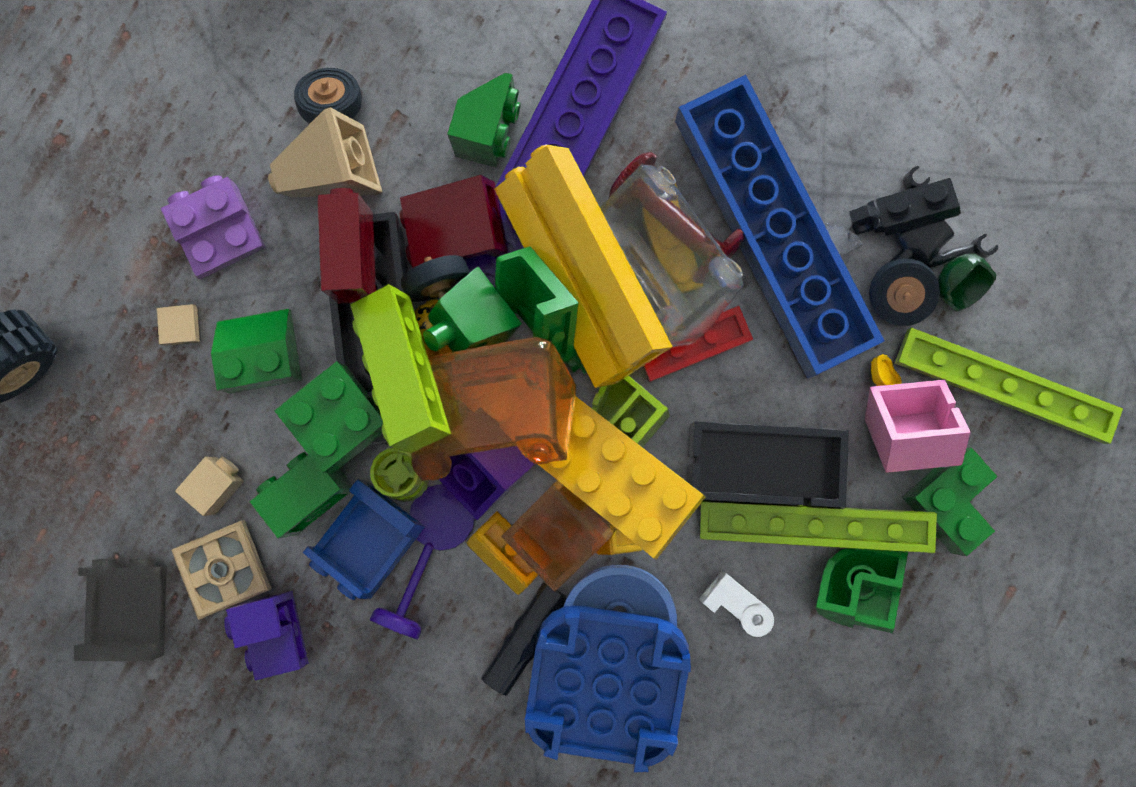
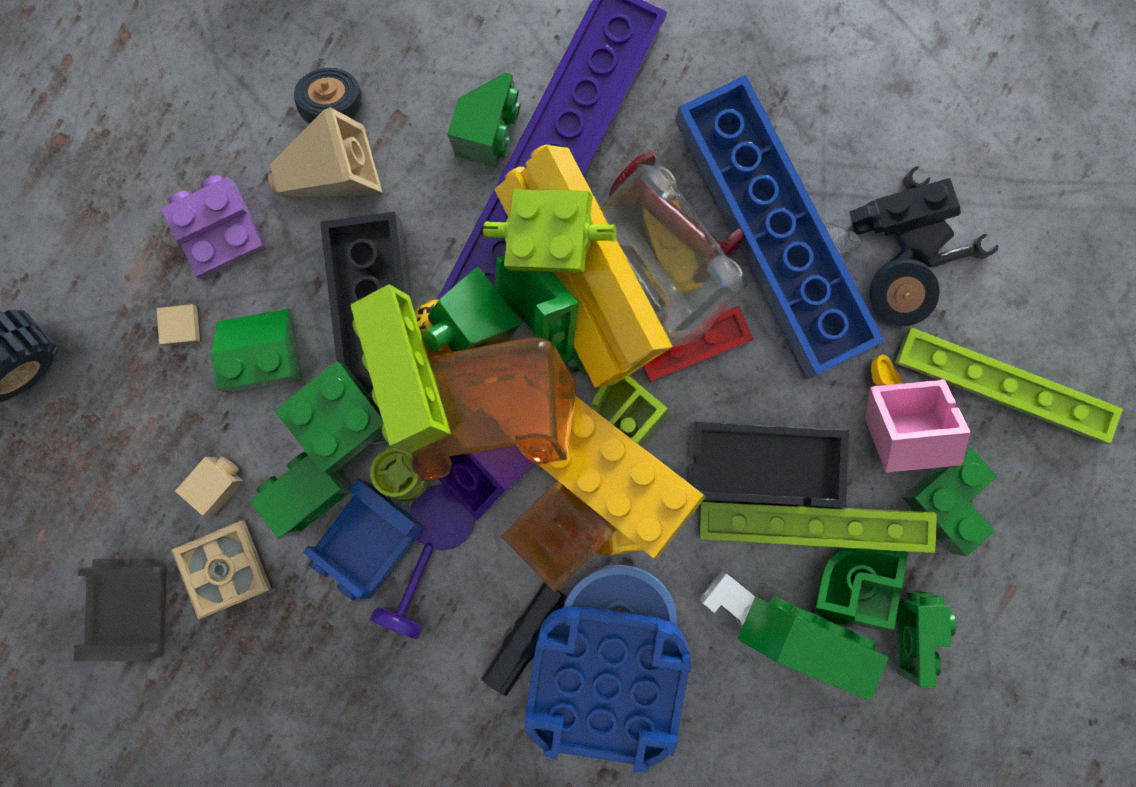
dark purple brick [224,591,309,681] -> none
dark red brick [318,188,376,304] -> none
dark red panel [399,175,508,268] -> none
black wheel [401,255,469,302] -> none
yellow slope [466,511,549,595] -> none
dark green hair [937,254,997,311] -> none
none -> lime plate [483,189,616,273]
none -> green brick [737,596,889,701]
none -> green plate [896,591,956,687]

